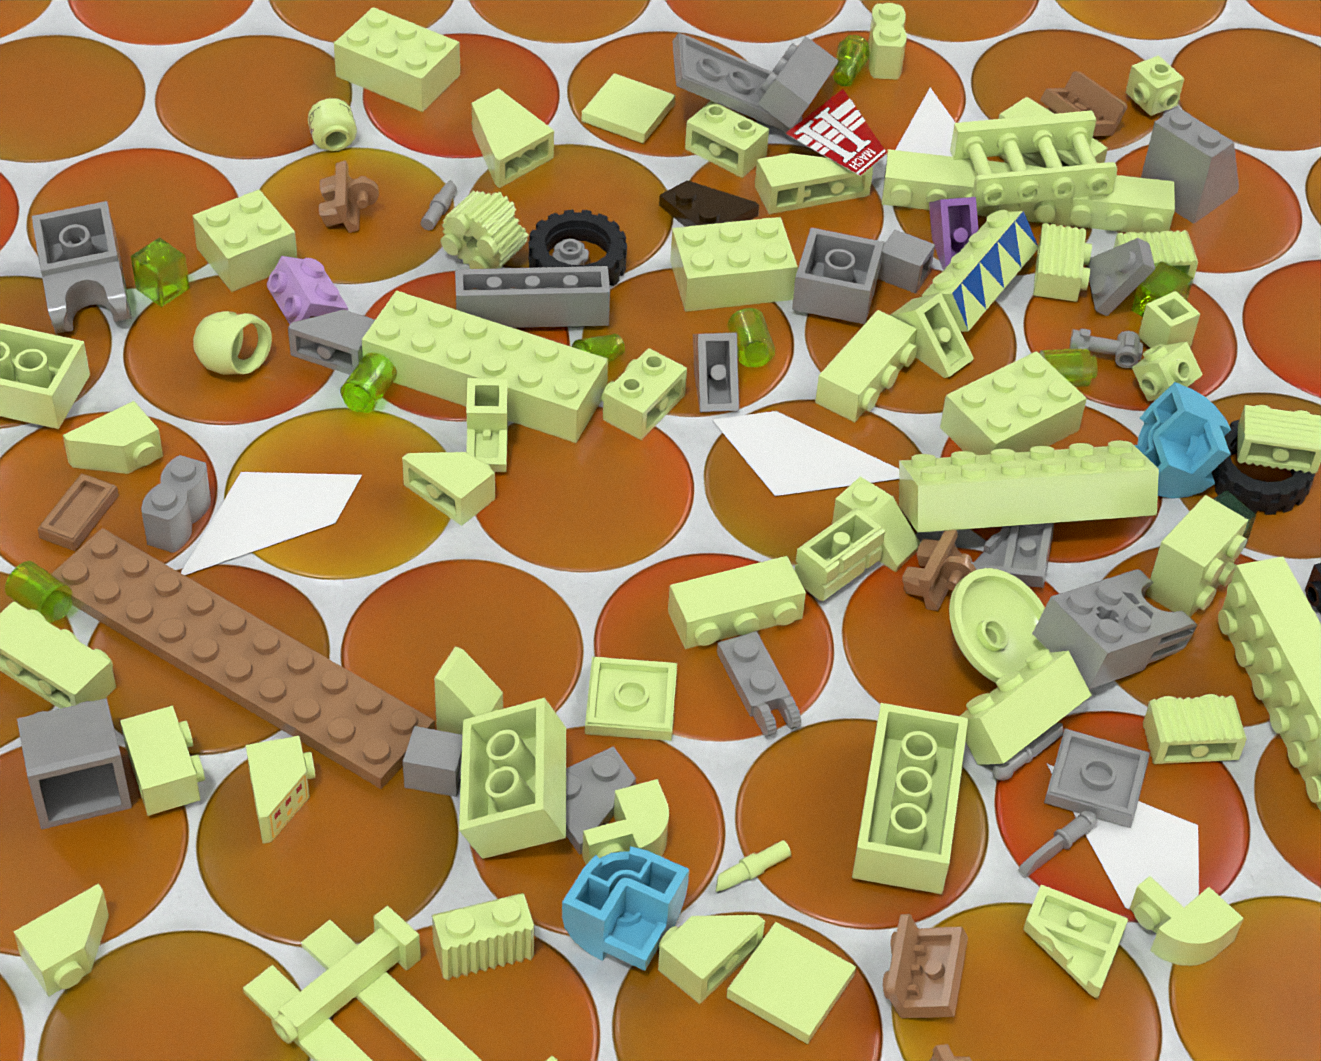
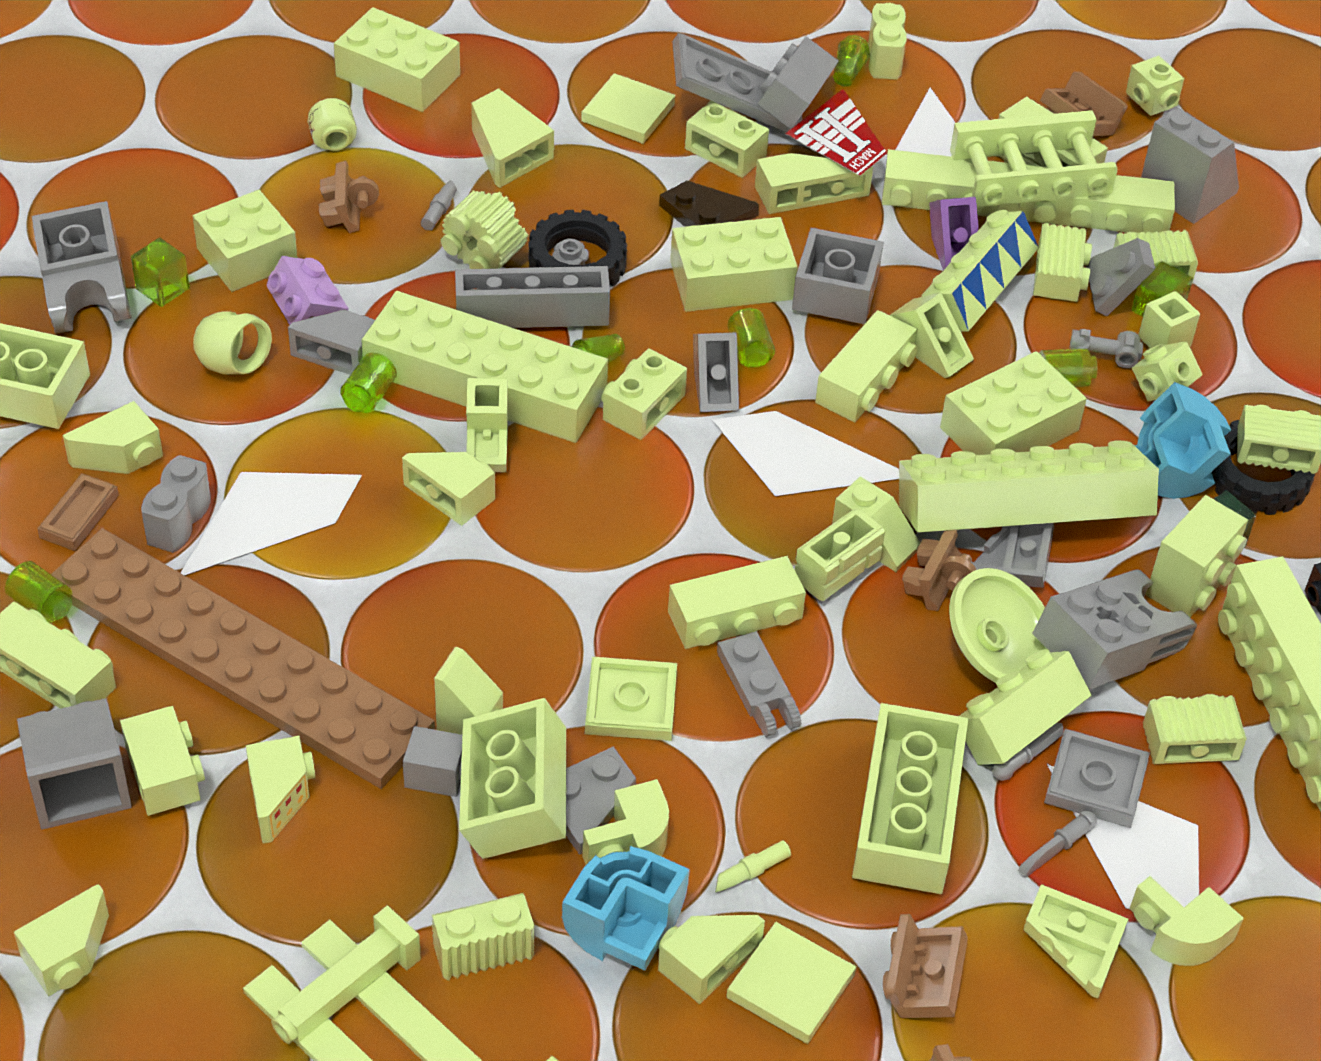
light grey brick [878,230,935,293] -> none

